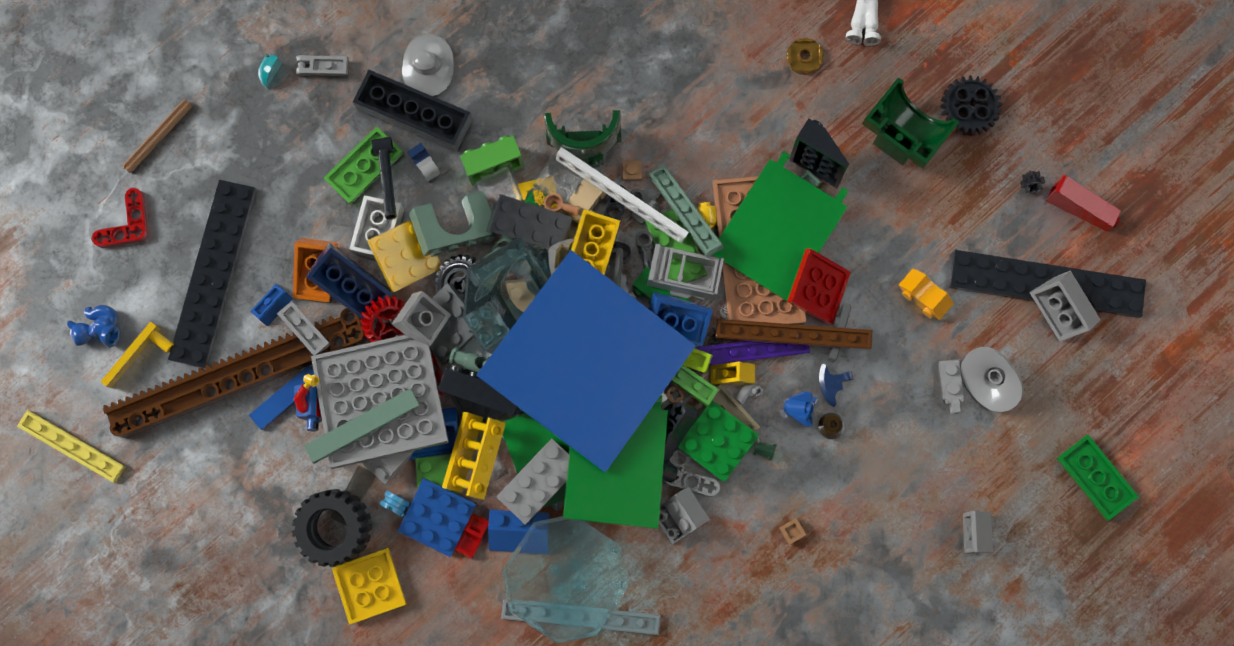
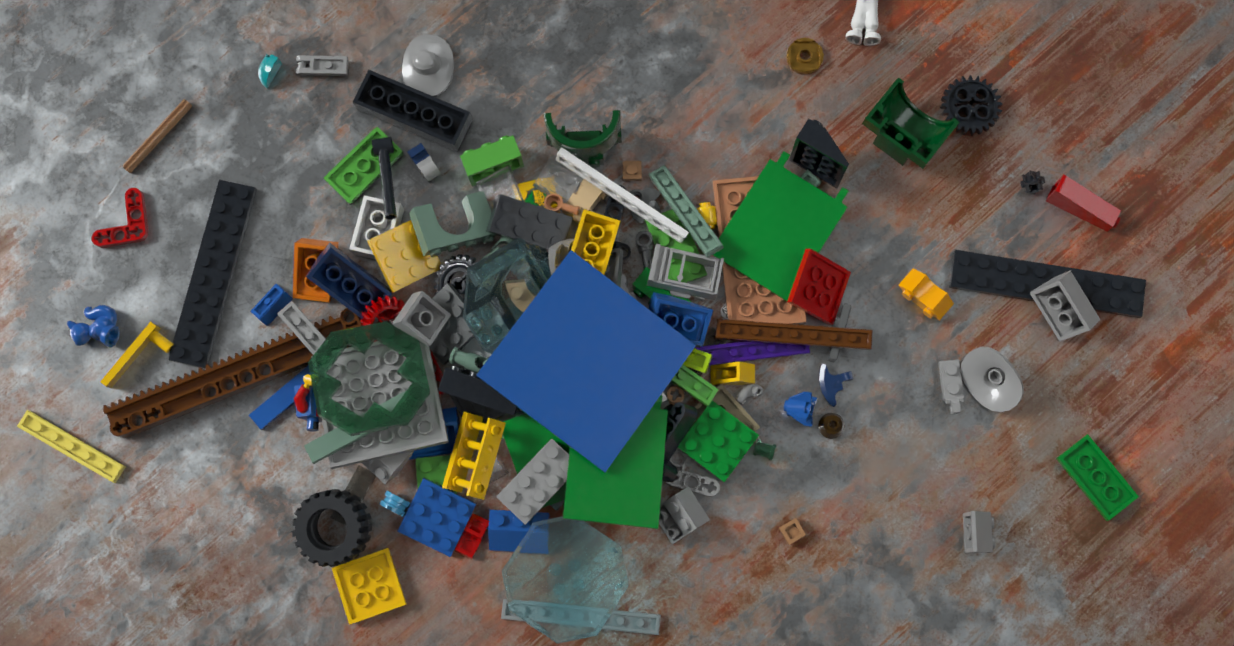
none -> clear green plate [308,321,430,436]

